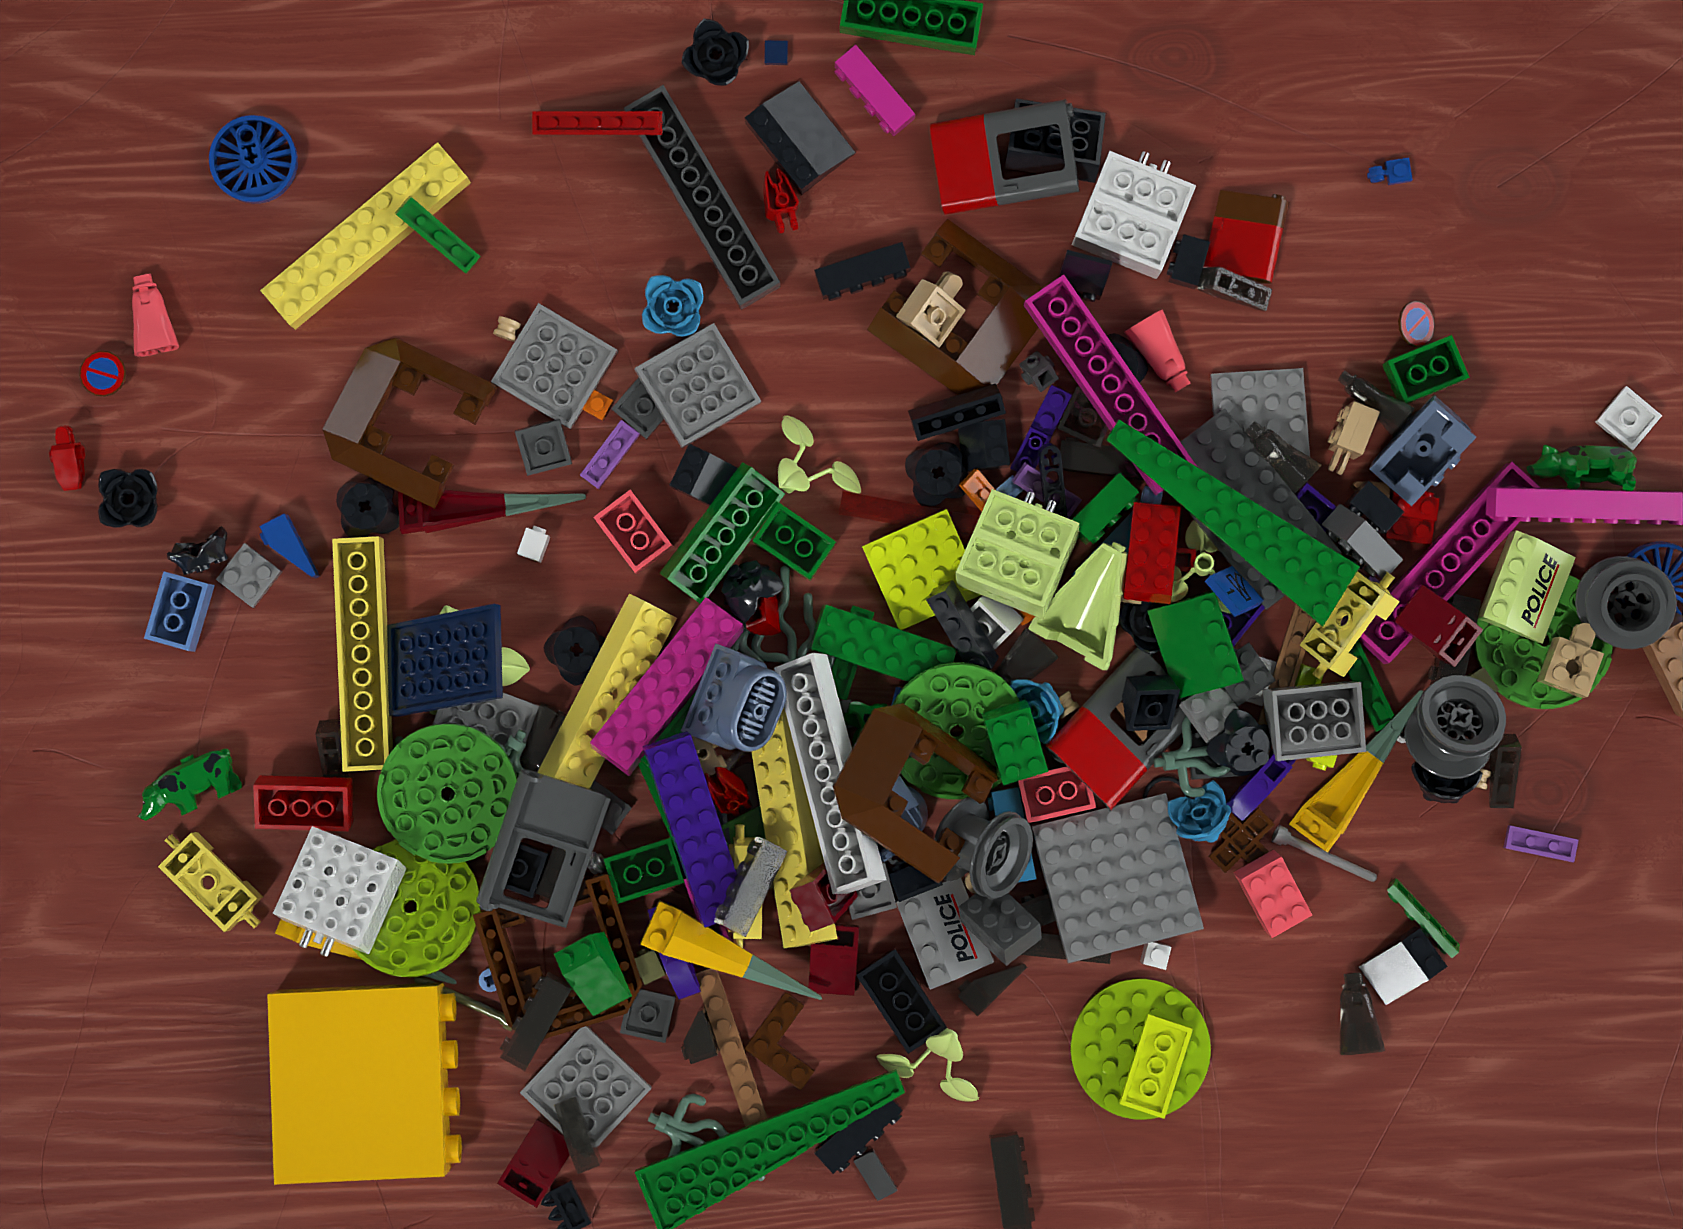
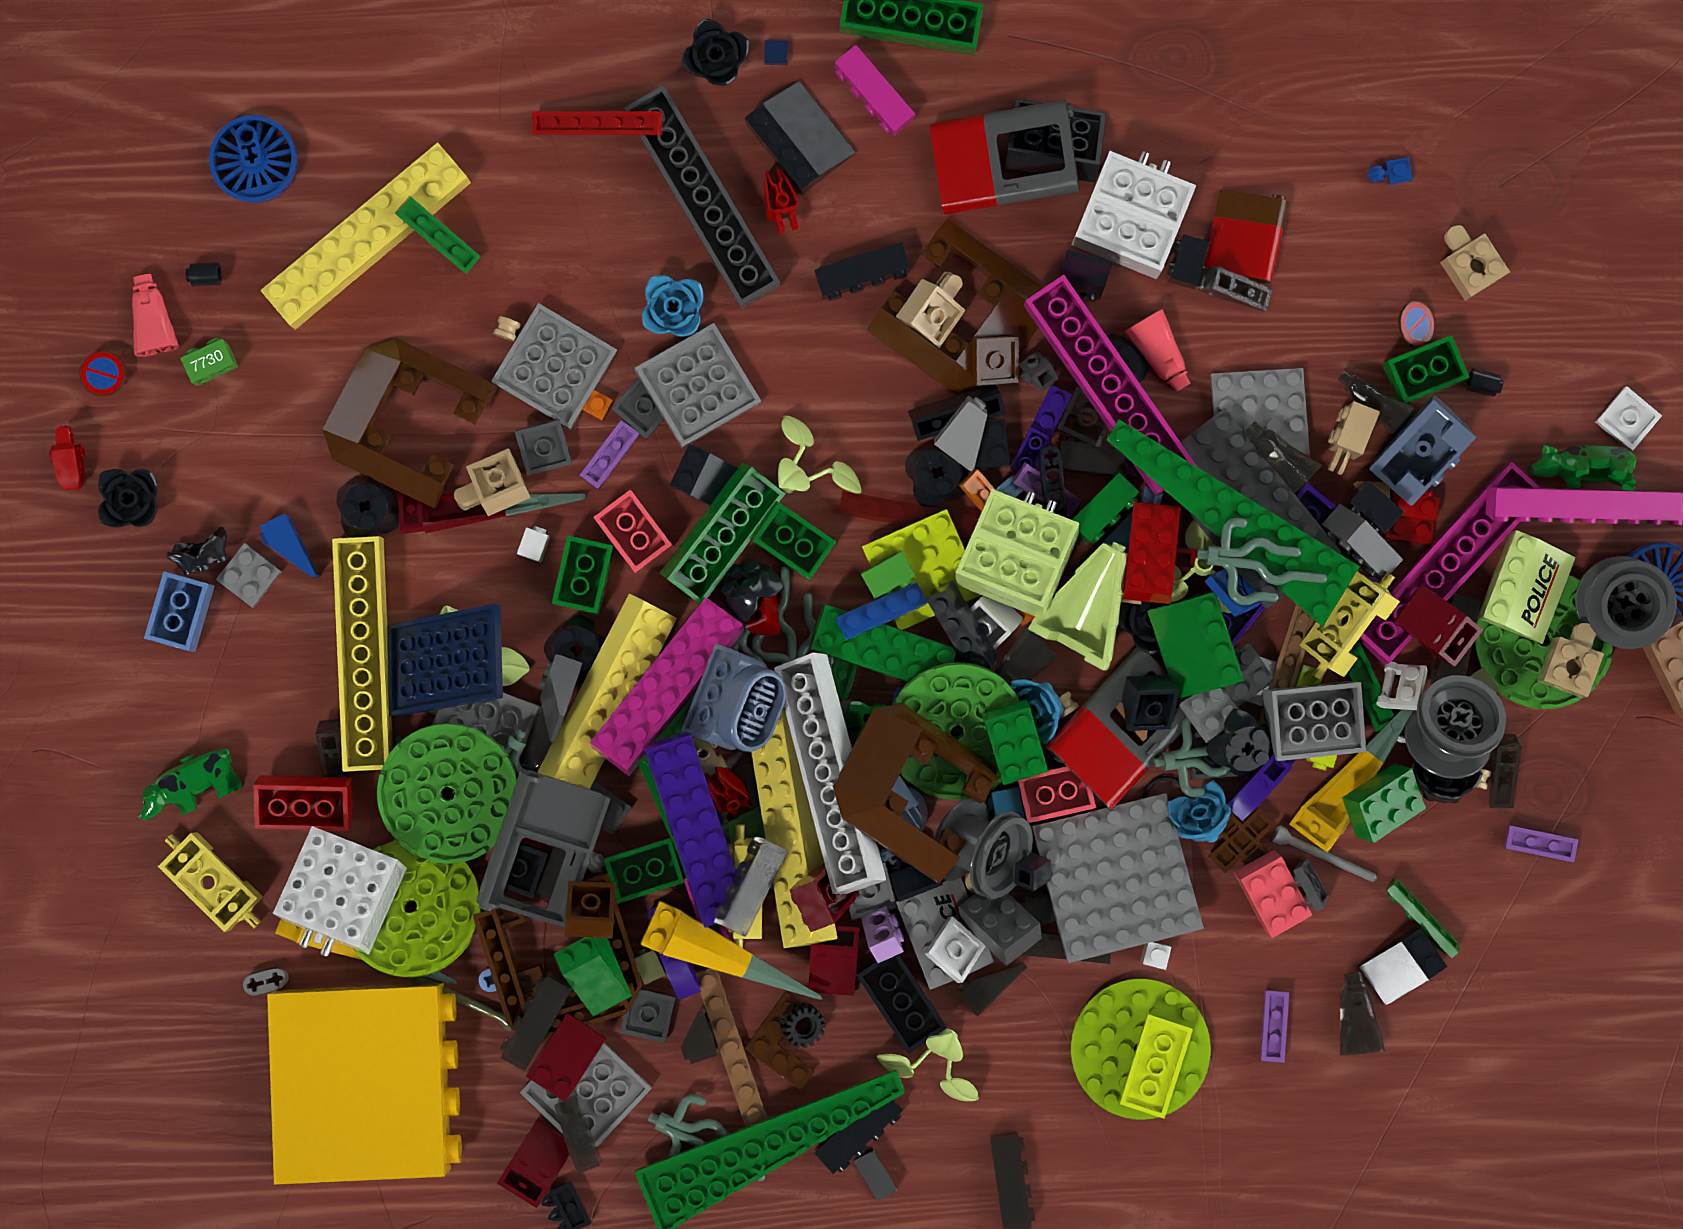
none -> bright green brick [180,338,239,386]
none -> black brick [186,262,222,287]
none -> light grey beam [243,968,289,995]
none -> tan brick [454,448,531,516]
none -> dark red slope [526,1012,606,1102]
none -> dark grey slope [539,654,582,743]
none -> green brick [552,535,615,615]
none -> reddish brown brick [565,881,616,938]
none -> black tyre [780,1002,826,1048]
none -> blue plate [835,582,928,640]
none -> bright green brick [861,550,915,598]
none -> lavender brick [861,906,904,963]
none -> white plate [925,916,986,983]
none -> light grey slope [934,396,987,472]
none -> plate [973,335,1019,386]
none -> black brick [1014,852,1051,891]
none -> sand green plant [1197,518,1327,605]
none -> medium lavender plate [1260,990,1289,1063]
none -> dark grey plate [1293,857,1330,912]
none -> green brick [1342,763,1426,843]
none -> white plate [1376,661,1428,710]
none -> tan brick [1440,225,1510,301]
none -> black brick [1466,368,1504,397]

